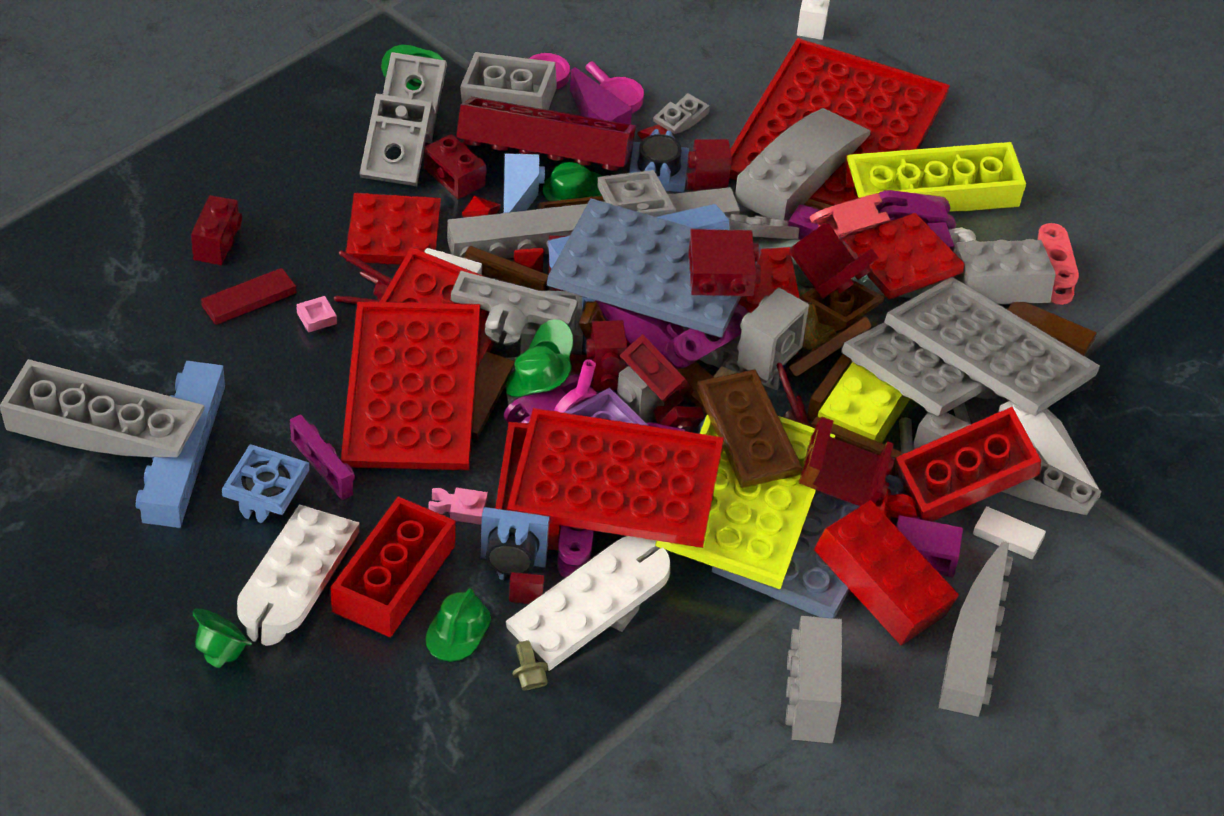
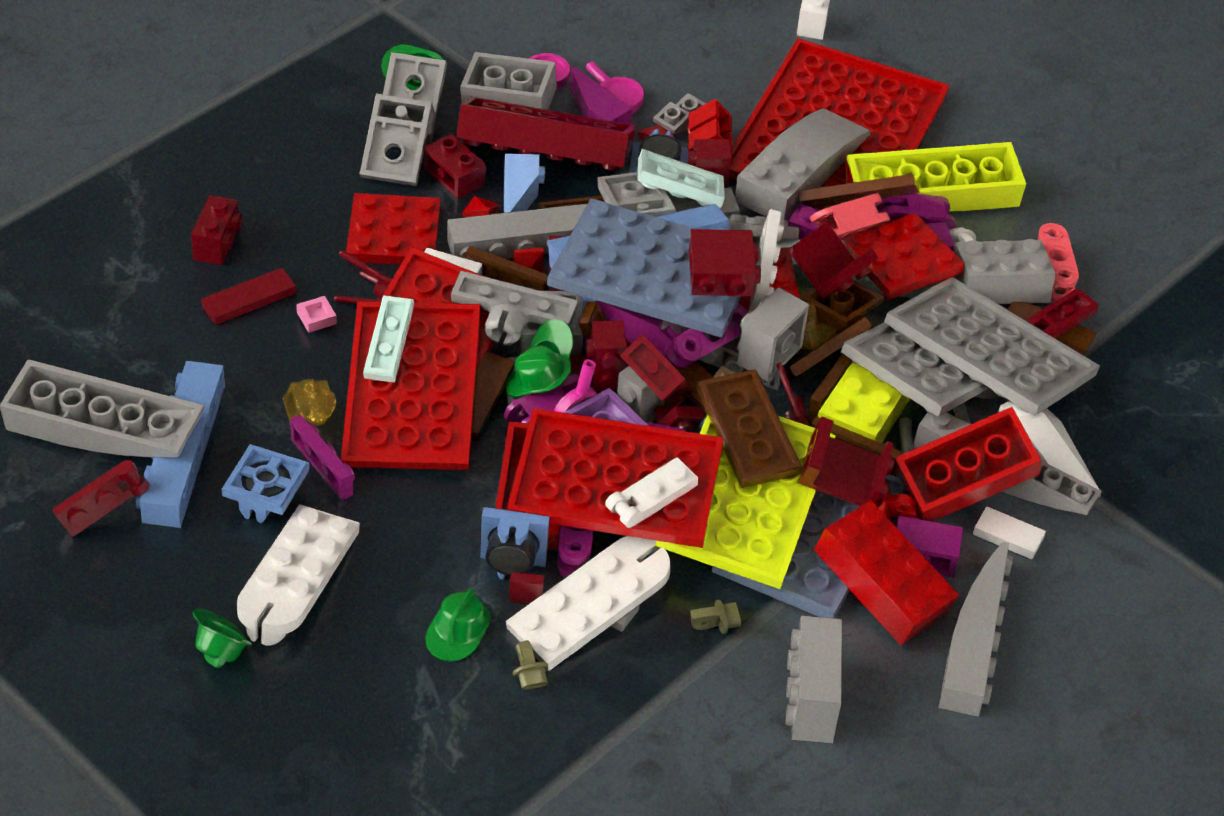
red brick [331,496,456,638] -> none
bright pink plate [429,488,488,525] -> none
green piece [543,162,603,201] -> none
none -> dark red plate [52,460,150,537]
none -> clear yellow brick [283,379,336,426]
none -> light aqua tile [363,295,414,383]
none -> white plate [605,457,698,528]
none -> light aqua plate [638,149,725,208]
none -> red piece [687,98,733,153]
none -> olive piece [690,600,741,634]
none -> white plate [748,209,784,313]
none -> reddish brown tile [799,174,920,208]
none -> dark red plate [1025,288,1099,339]

